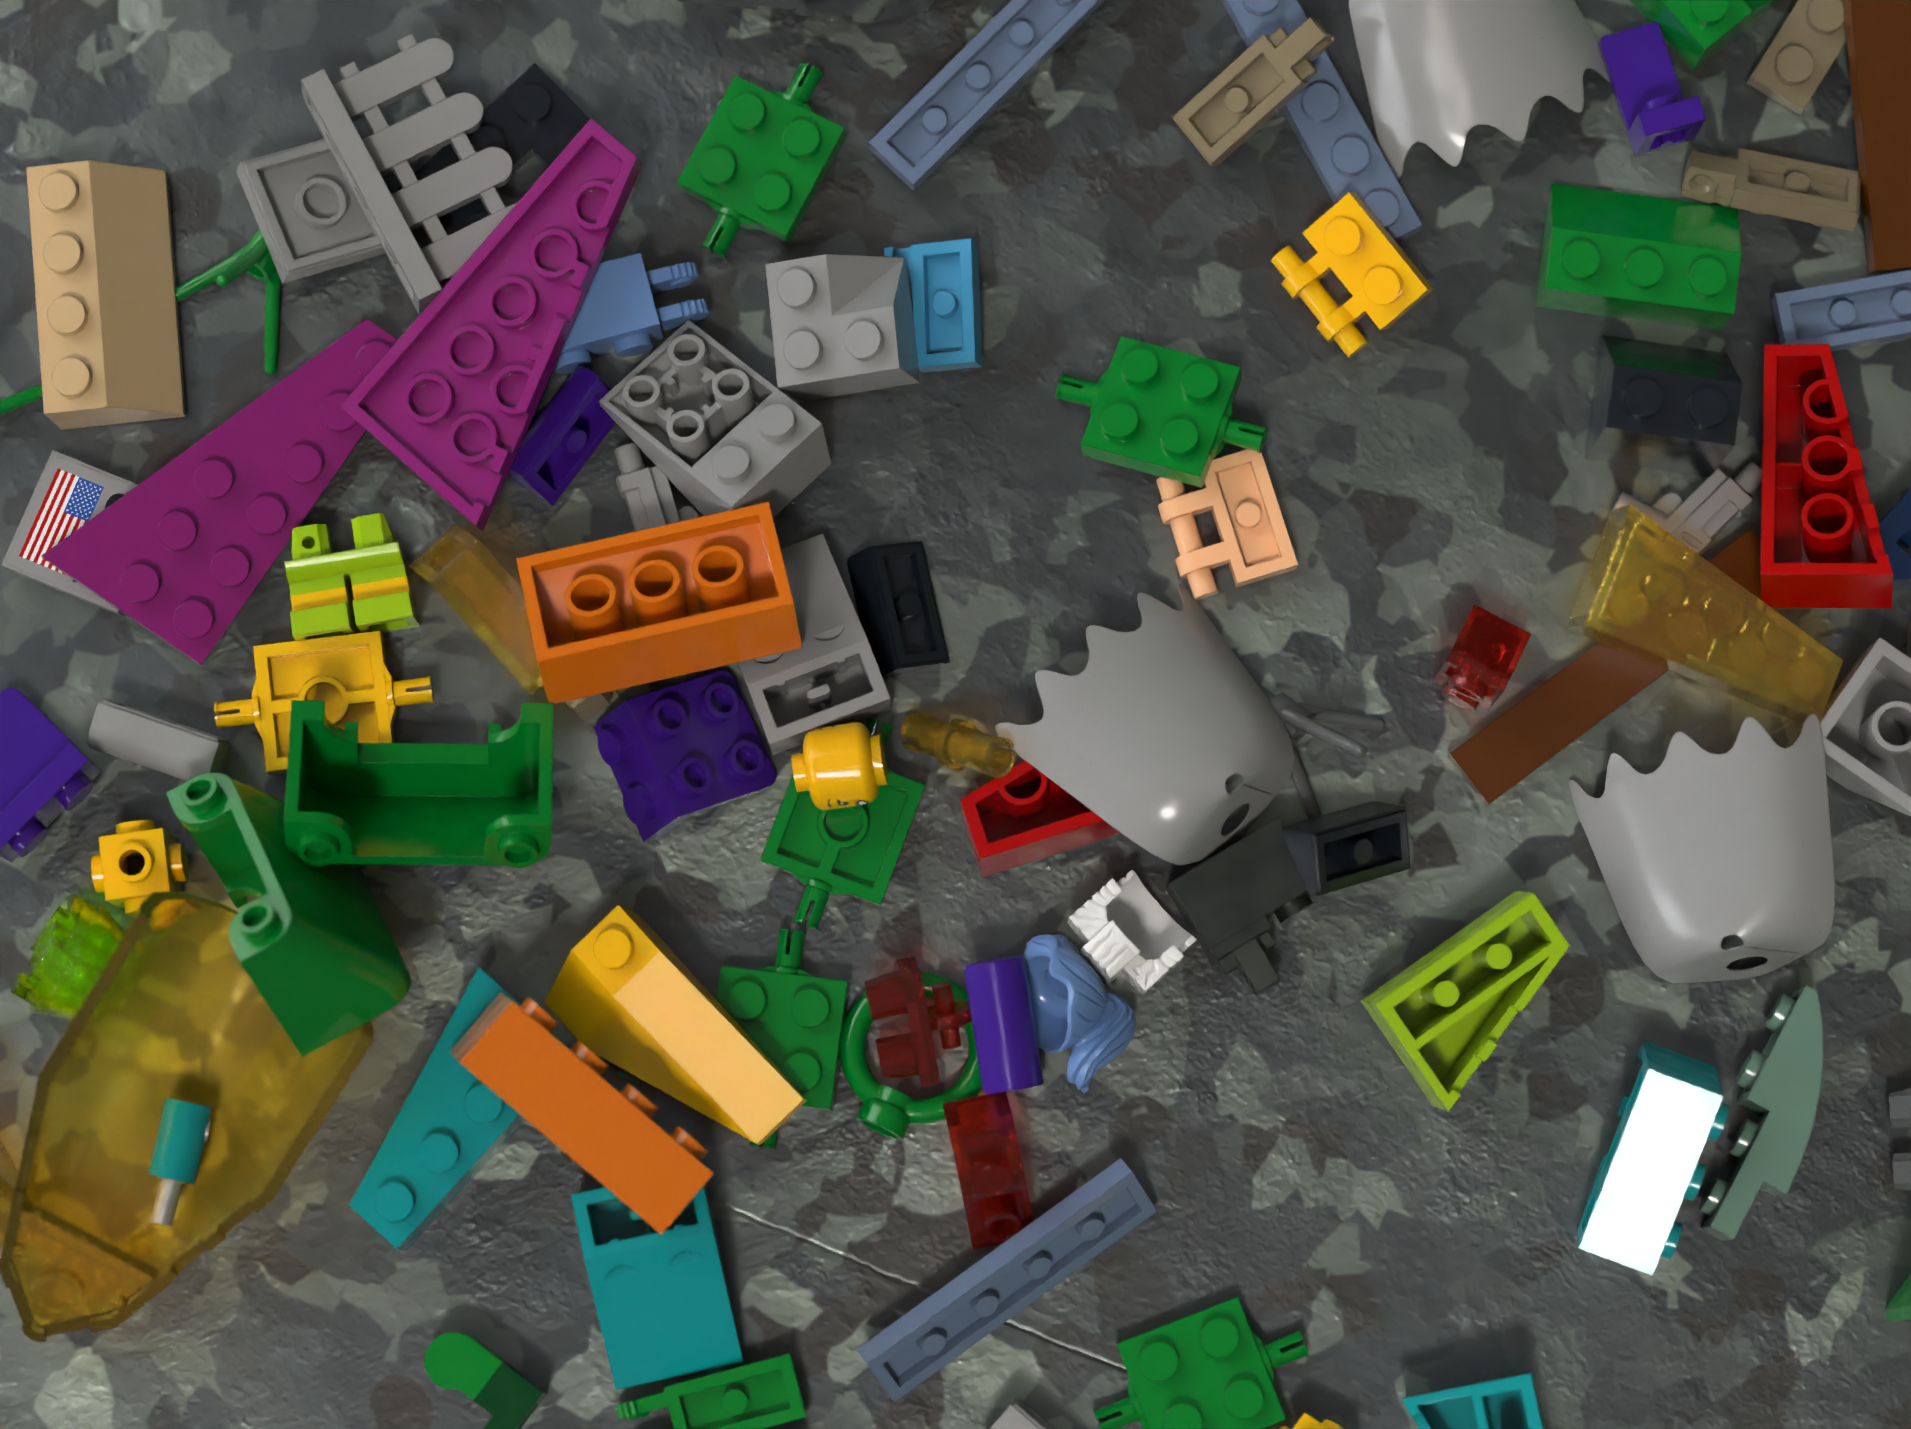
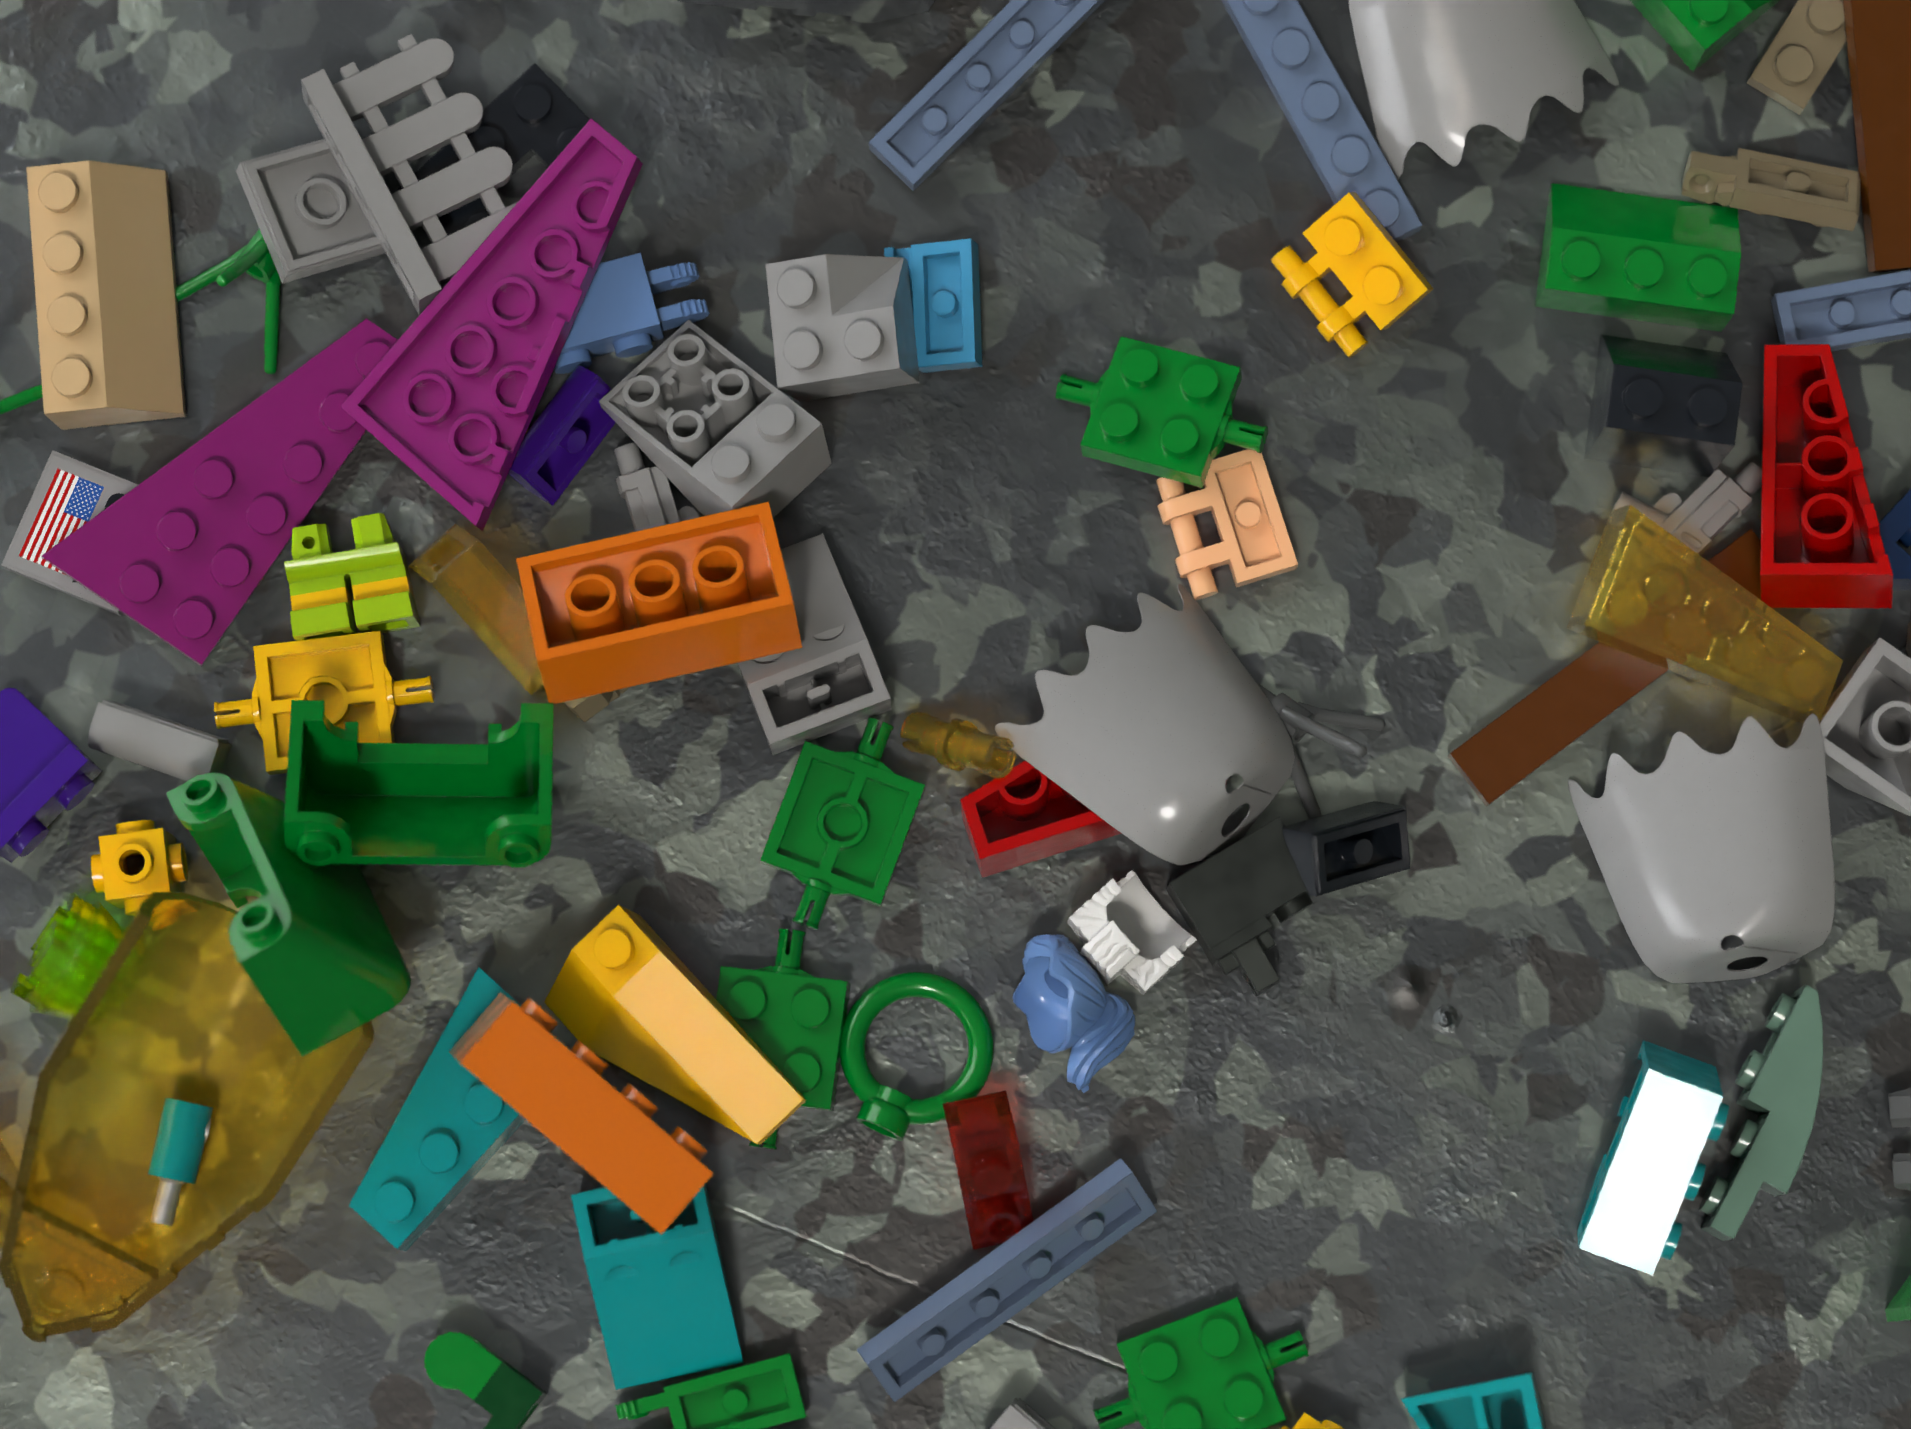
dark purple bracket [593,671,776,842] -> none
green plate [676,62,847,259] -> none
yellow head [791,722,888,810] -> none
black slope [847,541,949,678] -> none
clear red hips [864,956,972,1087] -> none
dark purple brick [964,955,1044,1094] -> none
dark tan hinge [1173,17,1336,167] -> none
lime wedge [1361,891,1570,1112] -> none
clear red slope [1433,604,1531,711] -> none
dark purple bracket [1599,22,1706,157] -> none

